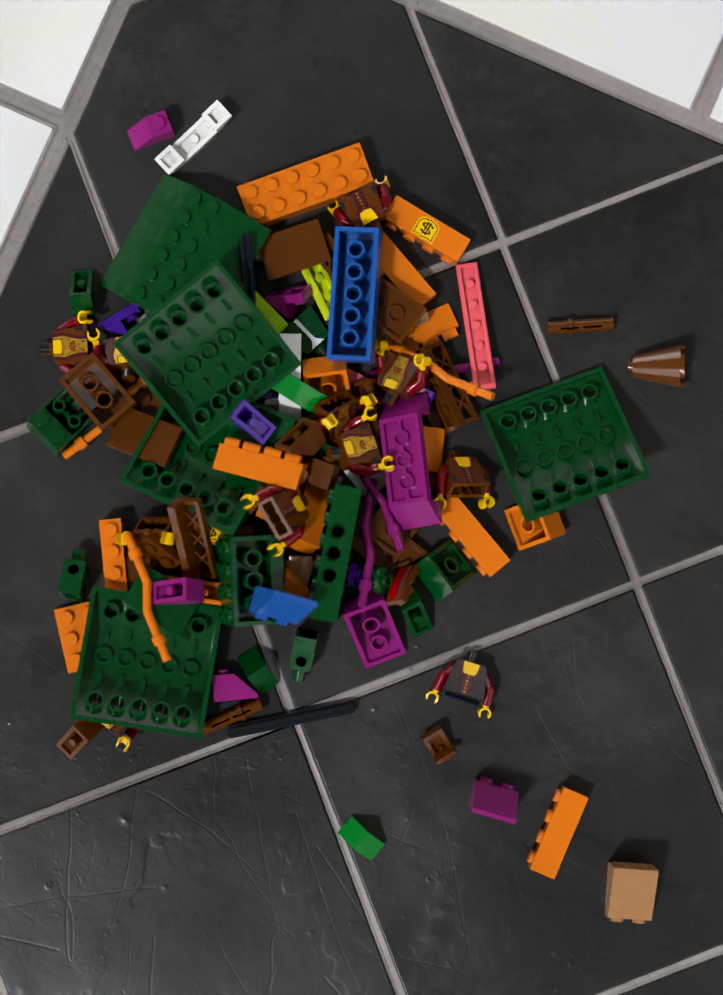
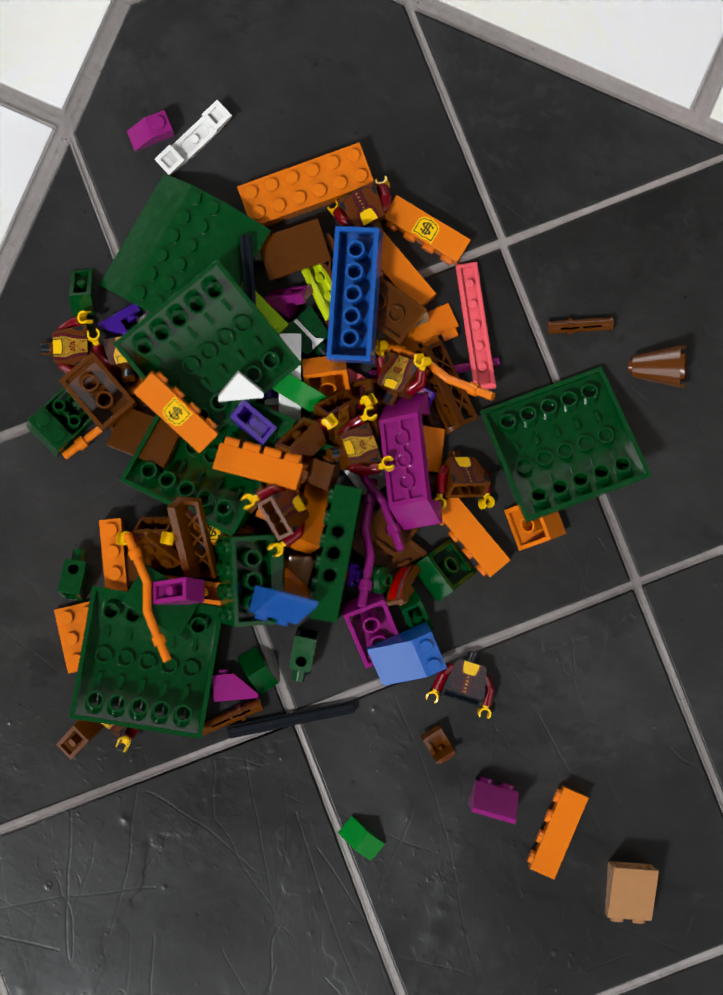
none -> orange brick [133,370,218,453]
none -> white slope [218,370,264,402]
none -> slope [366,622,447,686]

